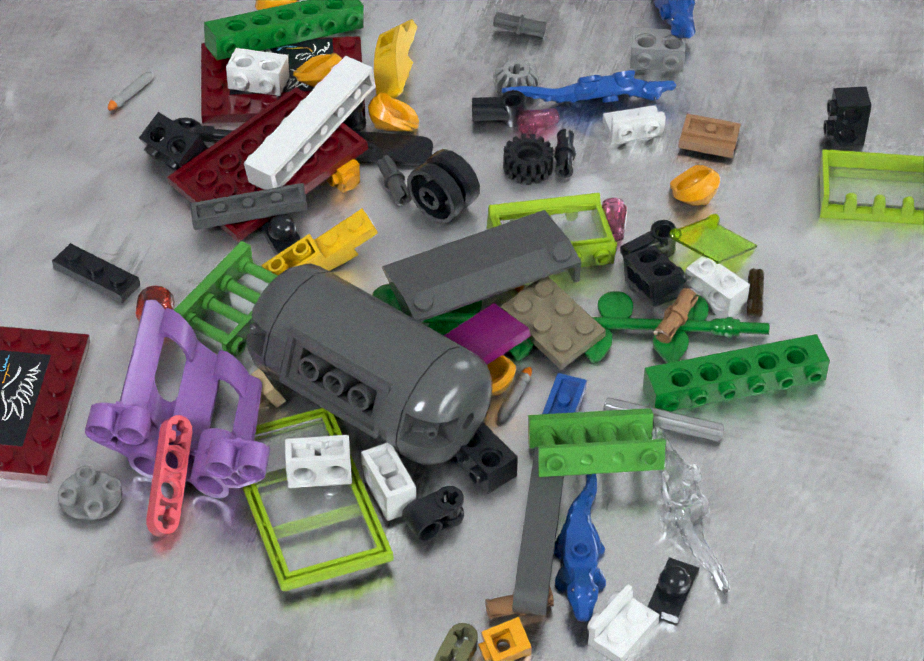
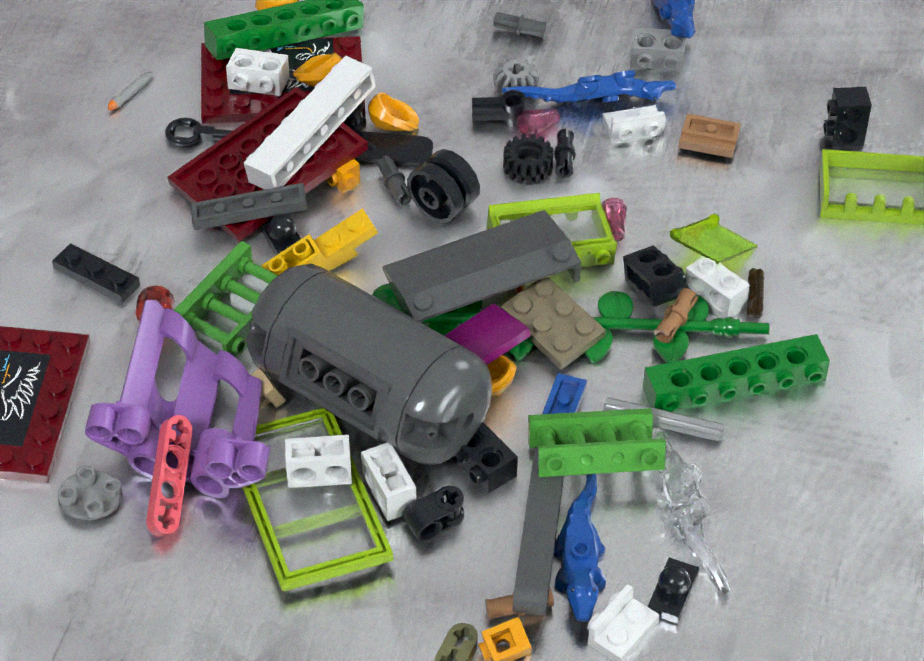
black brick [139,112,208,171] -> none
yellow slope [374,19,418,98] -> none
light grey piece [497,367,532,422] -> none
black piece [620,220,676,257] -> none
light orange hat [670,164,720,206] -> none

